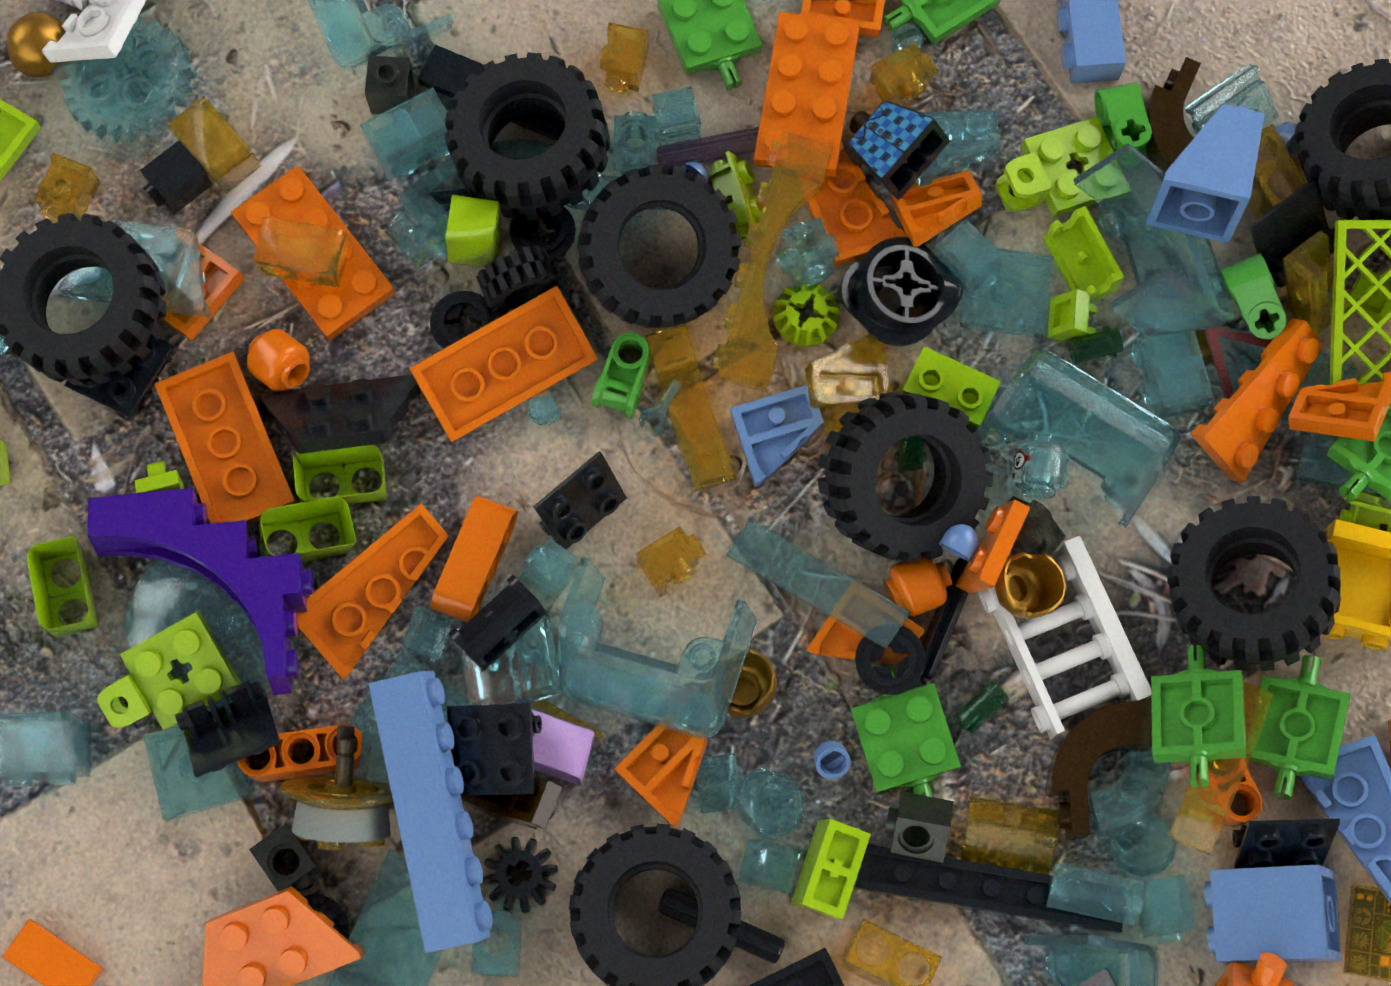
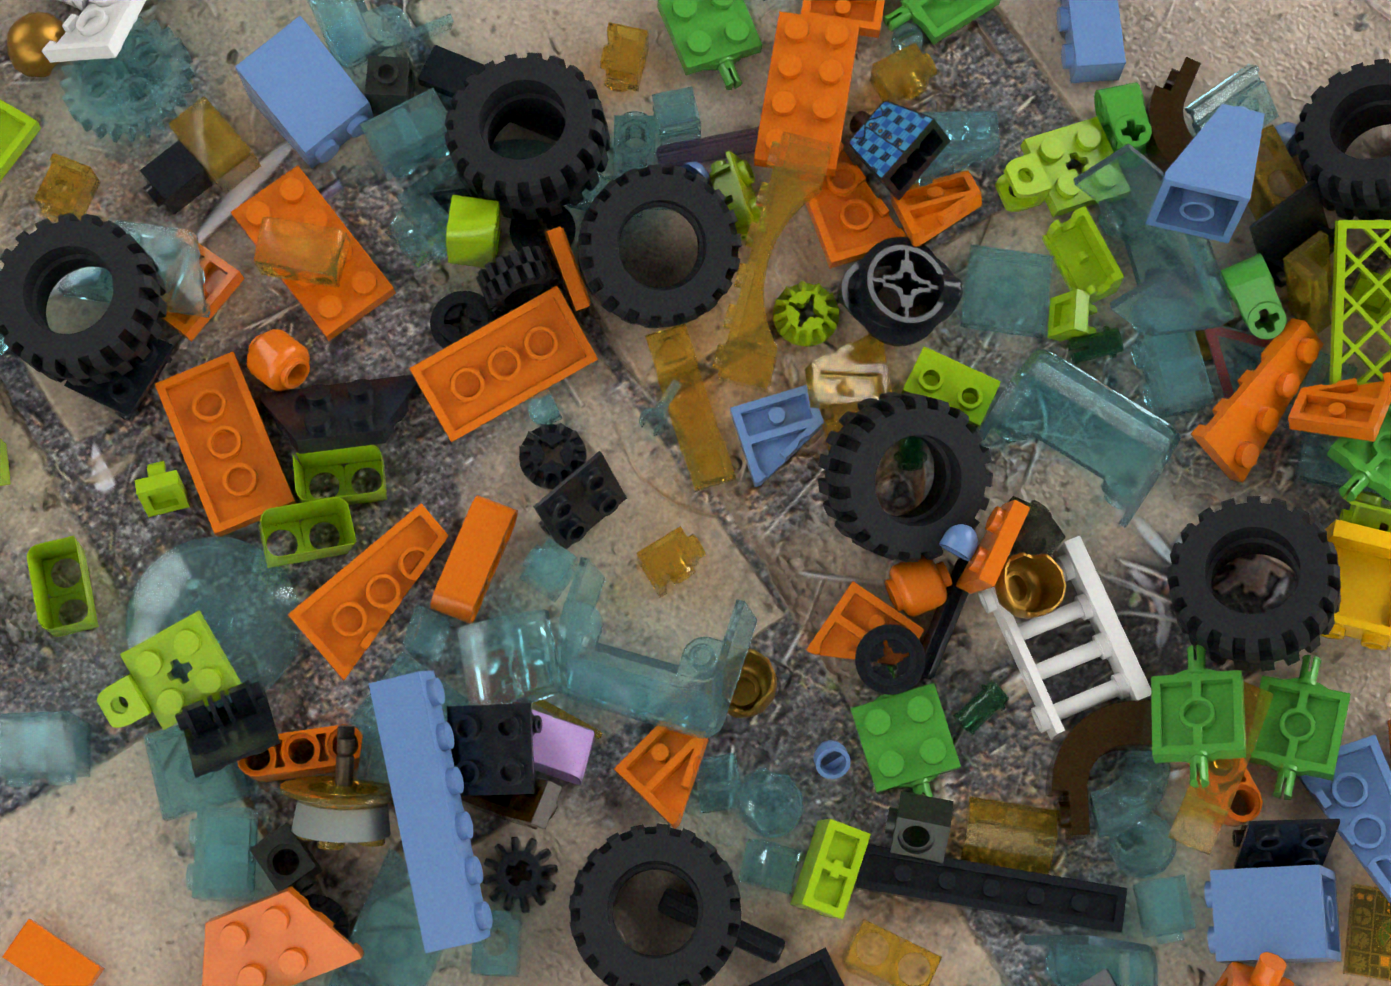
dark purple arch [88,488,314,695] -> none
black hinge [448,574,547,672] -> none
bright green piece [591,332,651,419] -> none
clear light blue piece [726,520,910,649] -> none
clear light blue brick [775,217,839,287] -> none
clear light blue brick [935,219,1001,295] -> none
clear light blue head [1011,433,1069,499] -> none
clear light blue hinge [1046,862,1145,926] -> none
none -> clear light blue brick [186,807,259,901]
none -> medium blue slope [235,16,375,169]
none -> black gear [519,423,587,490]
none -> orange tile [545,226,591,311]

